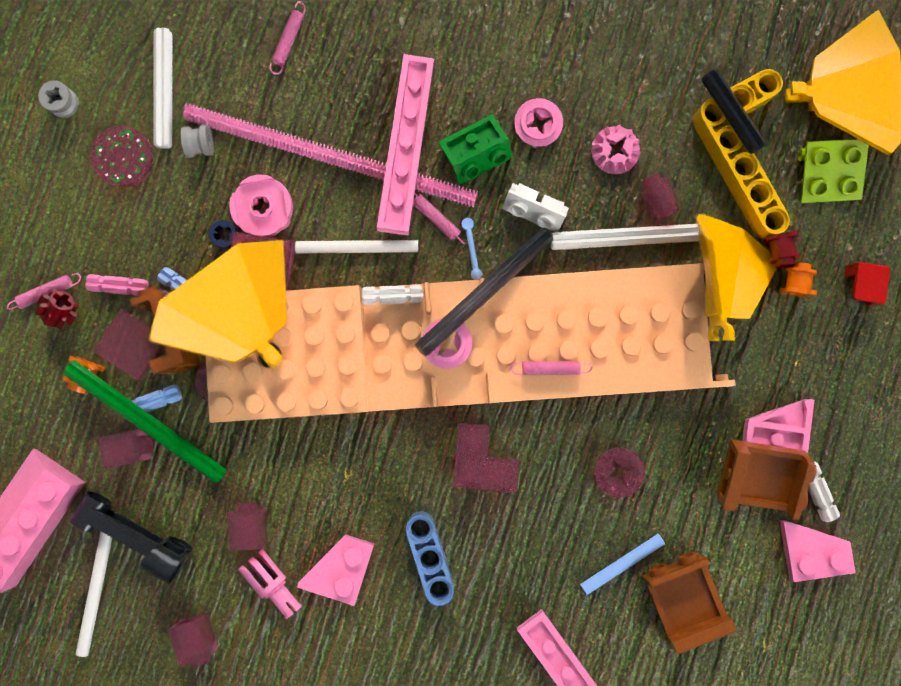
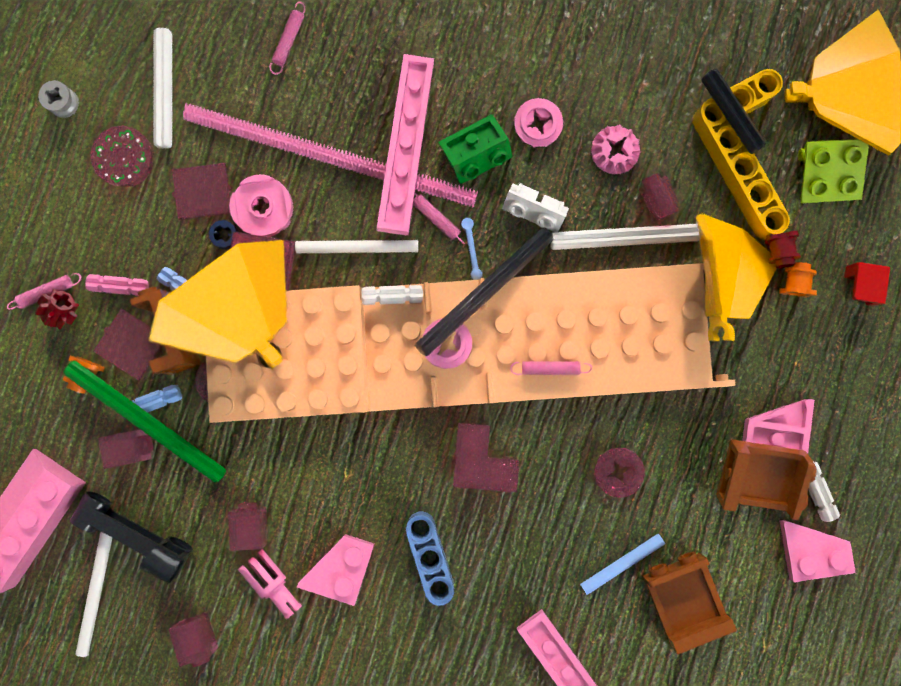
light grey wheel [181,124,214,158] -> none
none -> clear pink piece [172,163,232,220]

